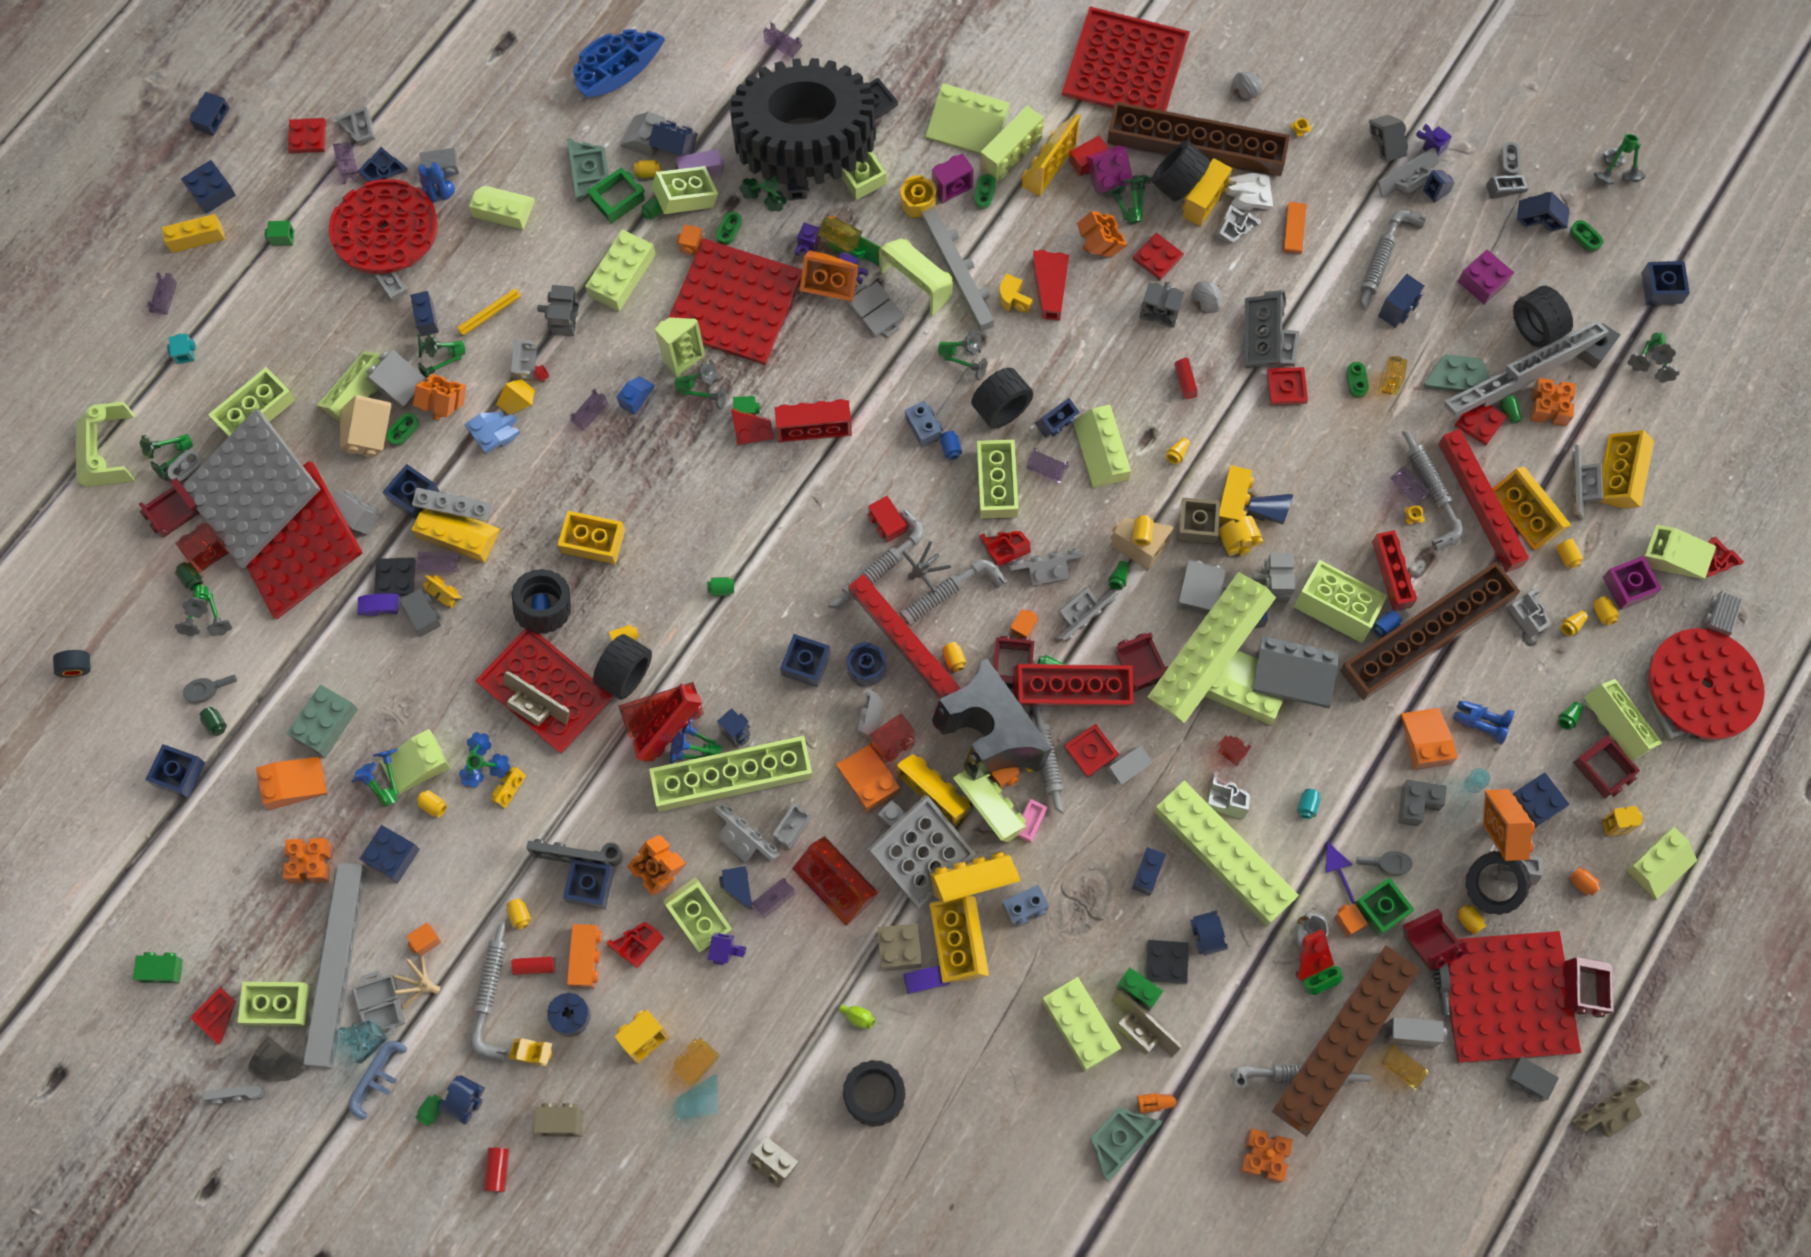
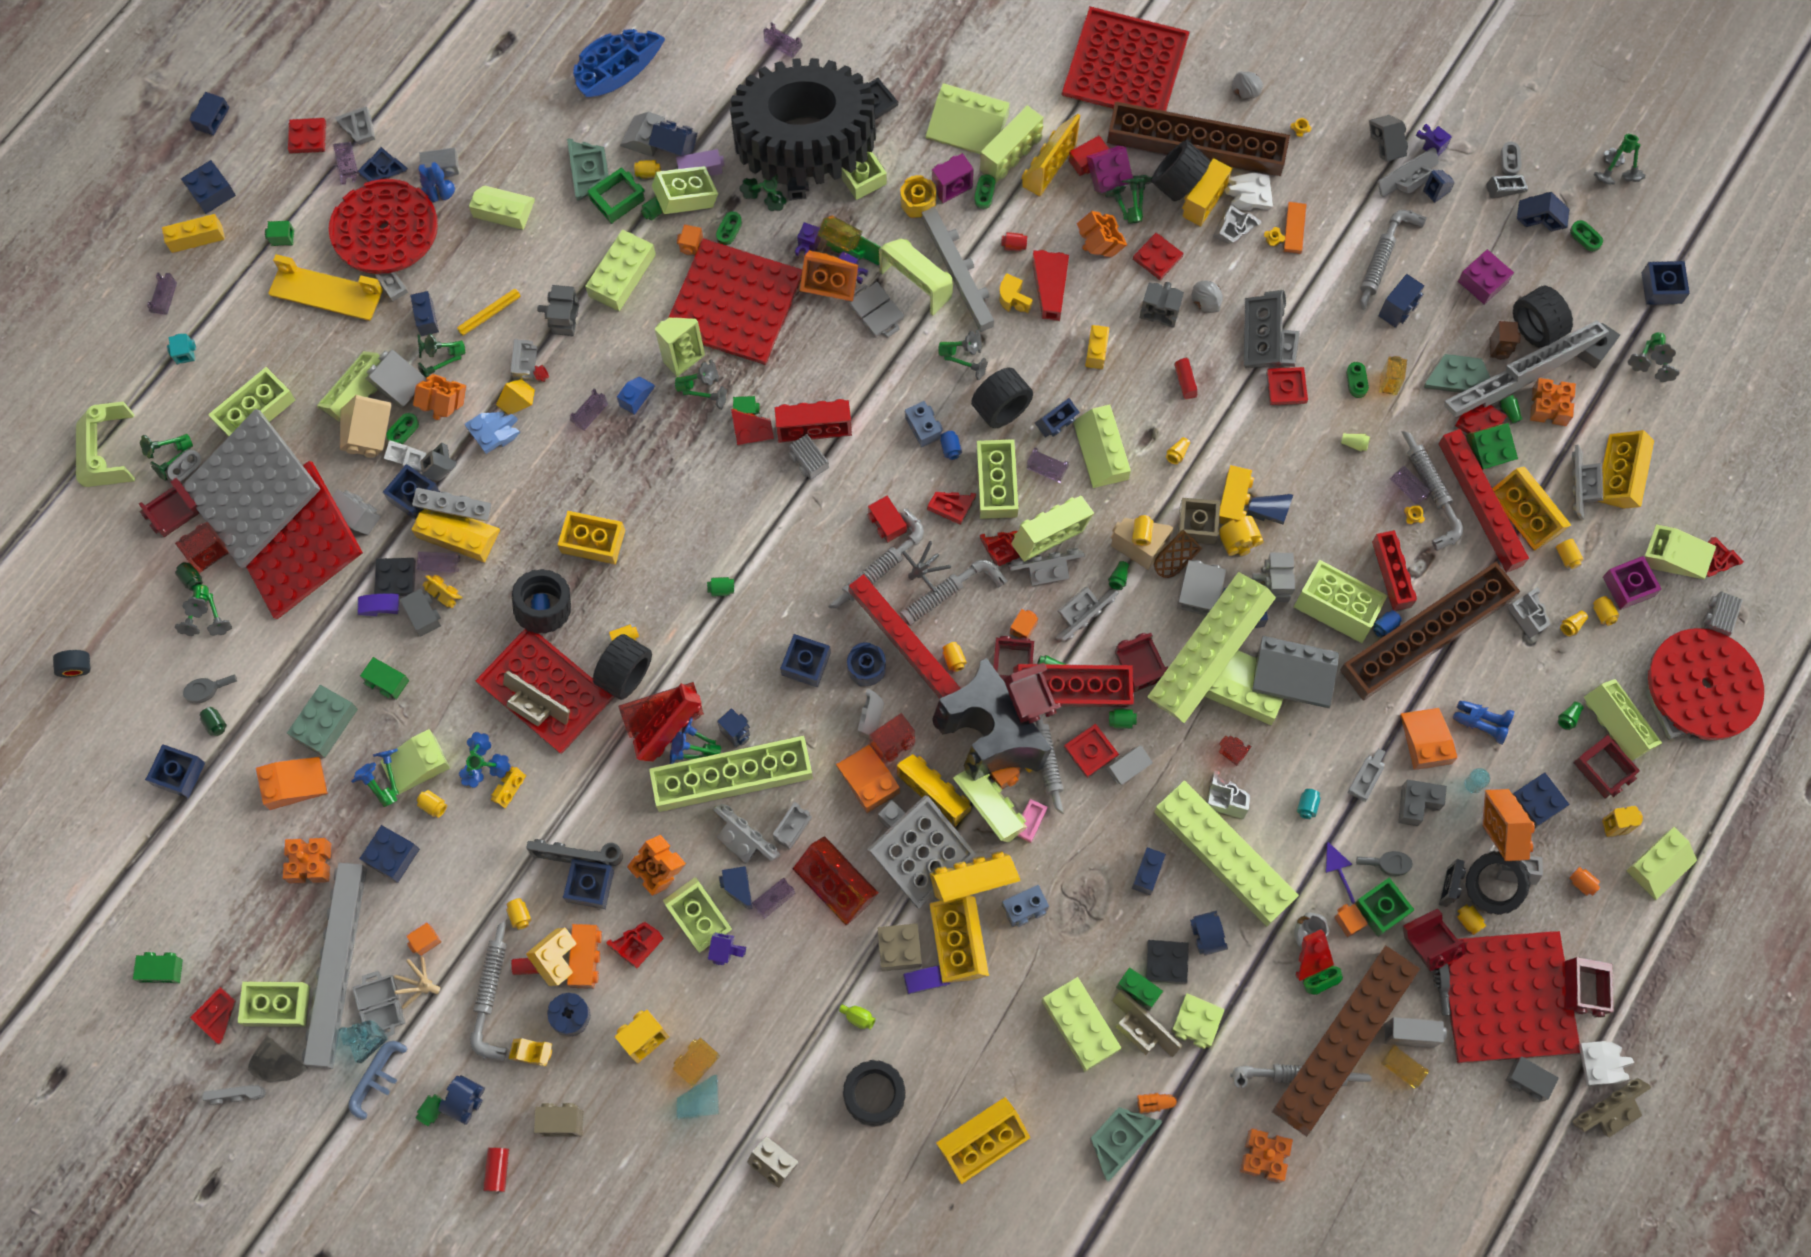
none -> yellow bracket [268,254,383,321]
none -> green brick [360,657,409,700]
none -> white slope [384,440,426,471]
none -> dark grey brick [420,442,456,481]
none -> yellow brick [526,928,577,986]
none -> light grey brick [788,434,829,480]
none -> red wing [927,492,976,525]
none -> yellow slope [936,1097,1031,1184]
none -> red brick [1001,232,1027,252]
none -> dark red panel [1003,663,1062,724]
none -> yellowish green brick [1011,496,1094,562]
none -> yellow brick [1085,325,1109,369]
none -> green brick [1109,709,1137,729]
none -> reddish brown window [1154,529,1203,578]
none -> yellowish green plate [1171,993,1225,1049]
none -> yellow plate [1264,227,1285,246]
none -> yellowish green cone [1341,433,1370,452]
none -> light grey hinge [1347,748,1386,802]
none -> black plate [1439,859,1466,907]
none -> green brick [1465,423,1518,470]
none -> reddish brown brick [1490,321,1521,360]
none -> white plate [1579,1041,1634,1086]

